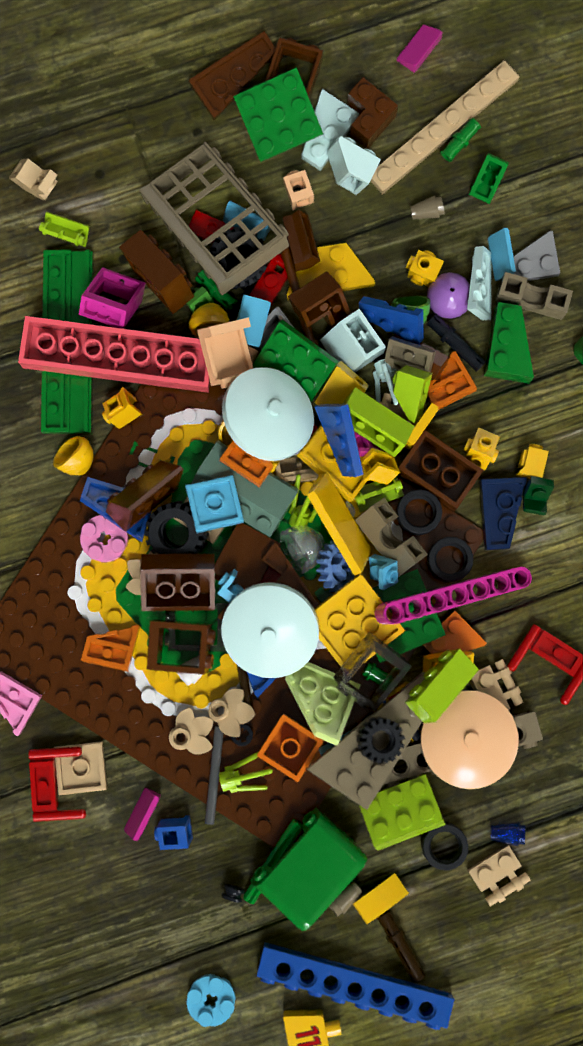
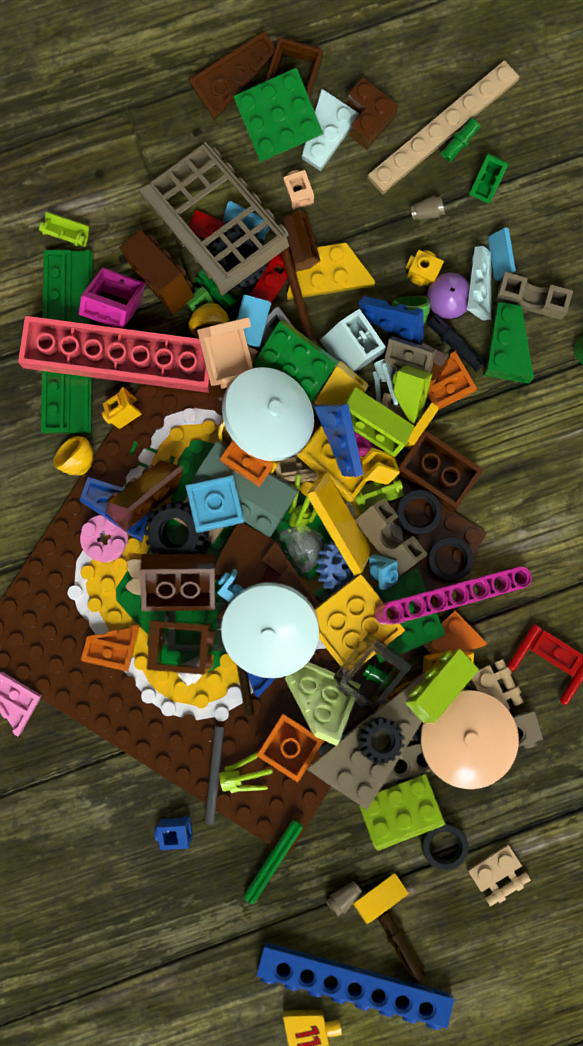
tan brick [9,158,57,200] -> none
red plate [29,747,86,822] -> none
tan tile [54,741,107,795] -> none
dark pink slope [124,788,161,841] -> none
tan plate [169,708,214,754] -> none
medium azure plate [187,974,236,1027] -> none
tan plate [208,689,255,737] -> none
black bush [221,884,245,903] -> none
black bush [232,724,253,746] -> none
green windscreen [250,808,367,931] -> none
reddish brown brick [288,271,351,328] -> none
light aqua slope [327,136,381,195] -> none
dark pink slope [397,24,443,73] -> none
yellow brick [463,427,500,470] -> none
dark blue wing [479,477,527,550] -> none
clear blue cone [491,822,526,847] -> none
light grey wing [514,231,560,281] -> none
yellow window [515,444,549,479] -> none
dark green bracket [522,476,554,515] -> none

